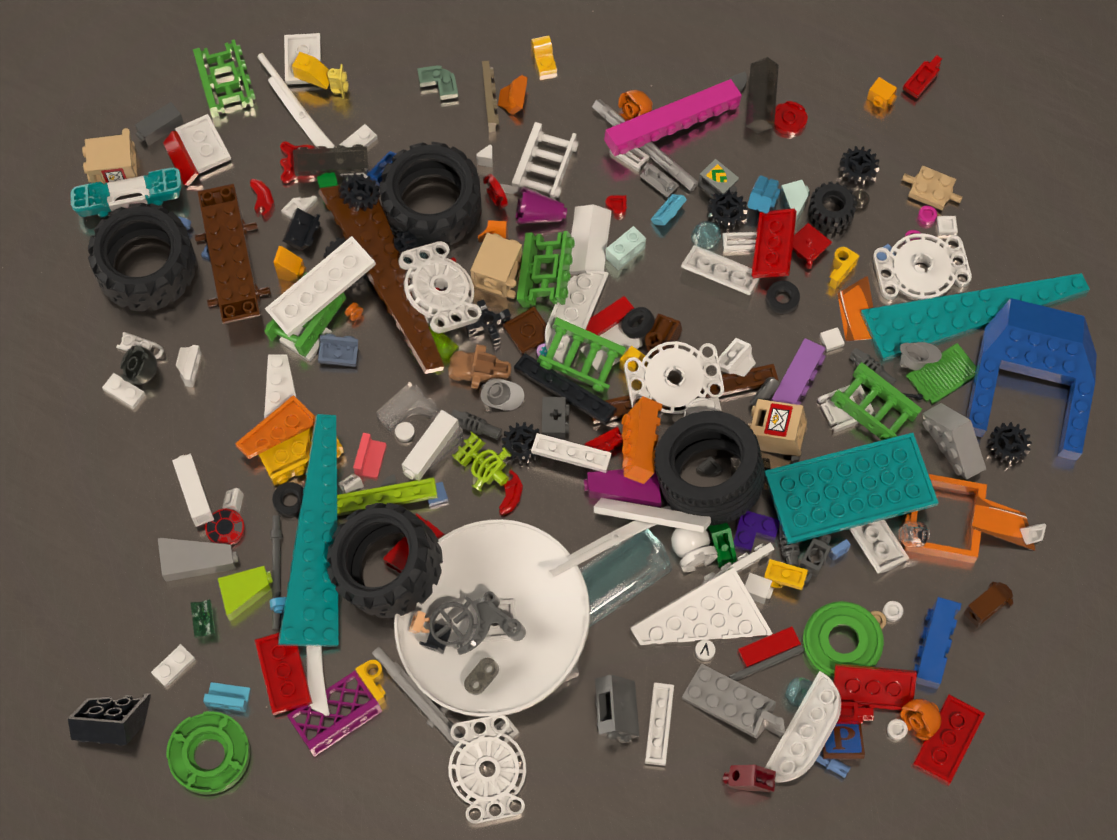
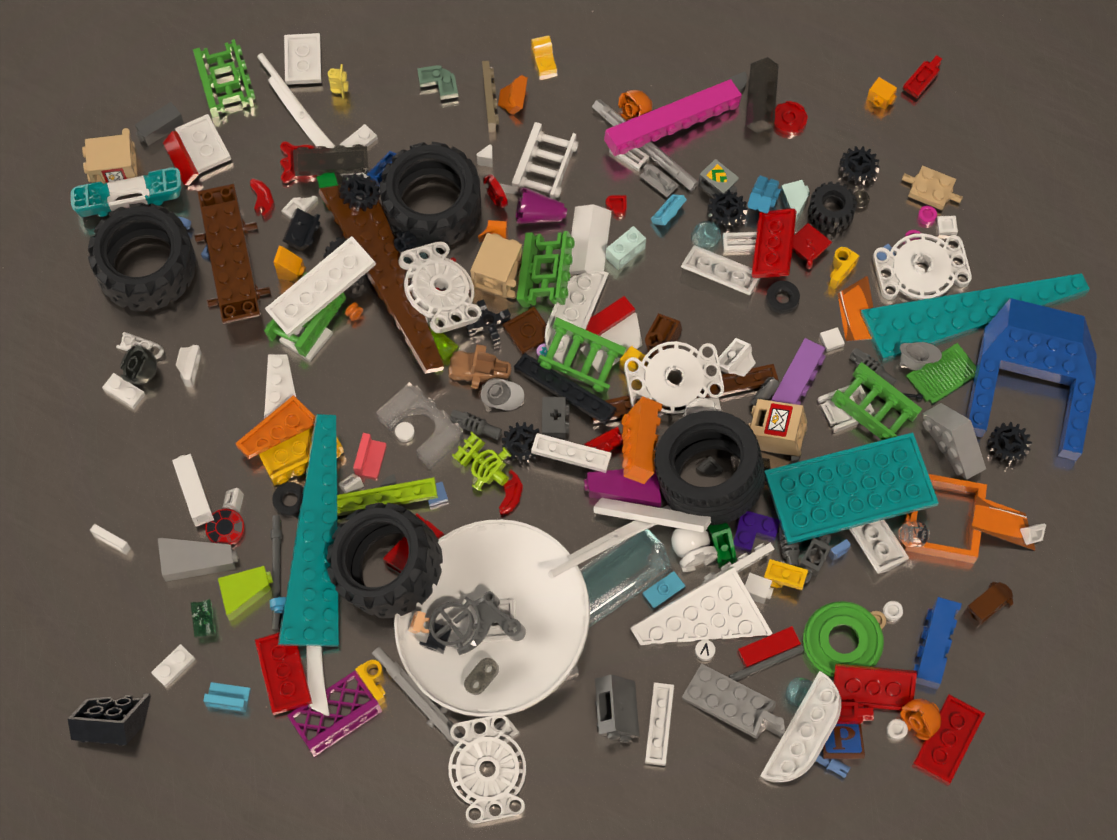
bright green piece [166,711,250,795] -> none
yellow slope [292,52,330,90] -> none
sand blue bracket [318,334,358,367] -> none
white brick [402,410,459,481] -> none
black tyre [621,307,655,339] -> none
dark red torso [723,765,776,792] -> none
none -> white tile [90,524,131,555]
none -> medium azure plate [642,571,686,610]

